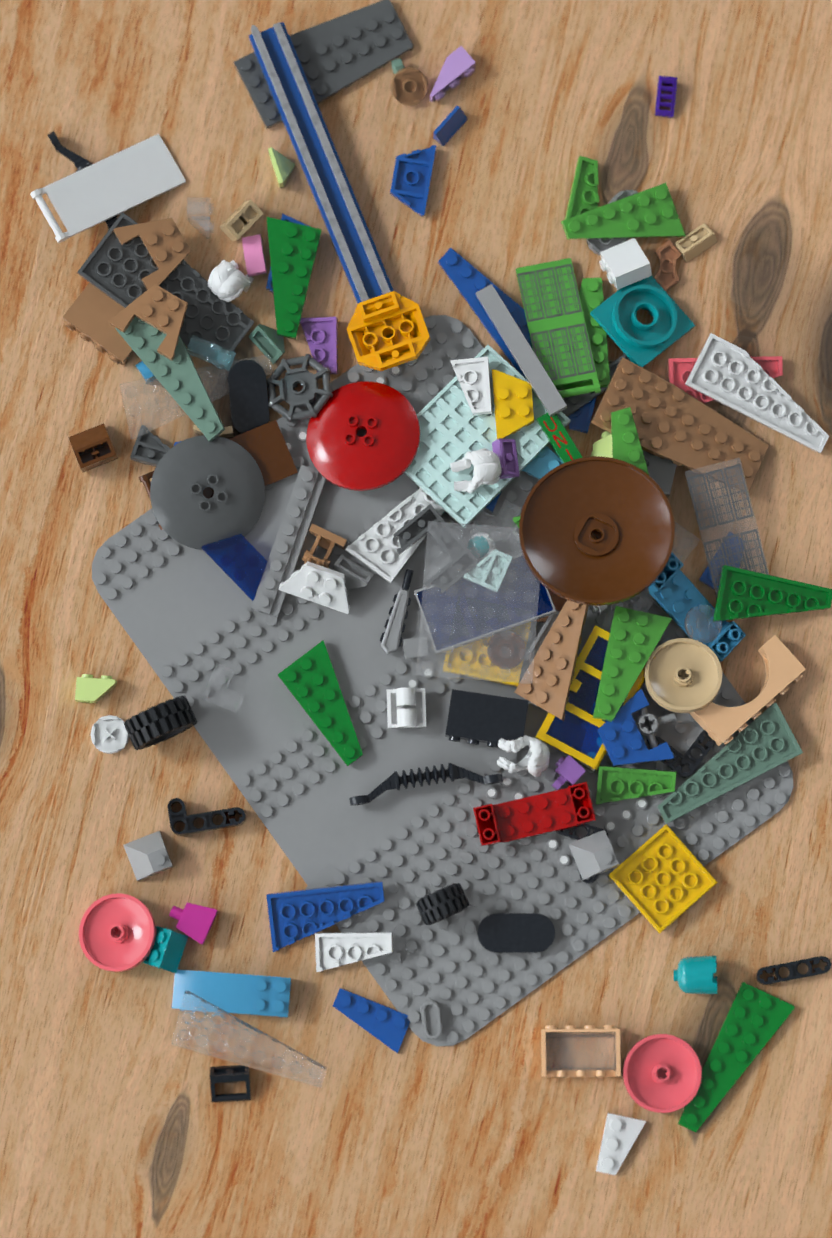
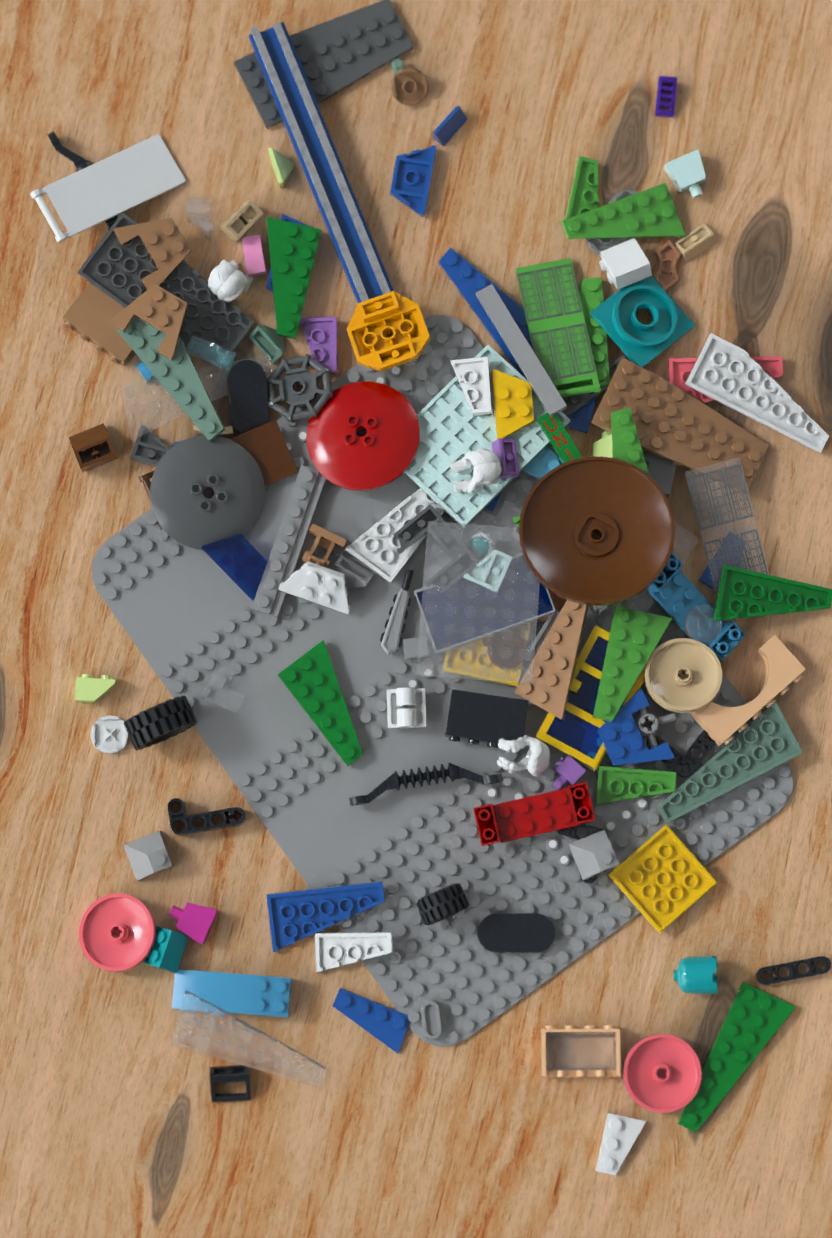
lavender slope [430,46,476,102] -> none
none -> light aqua torso [664,150,706,198]

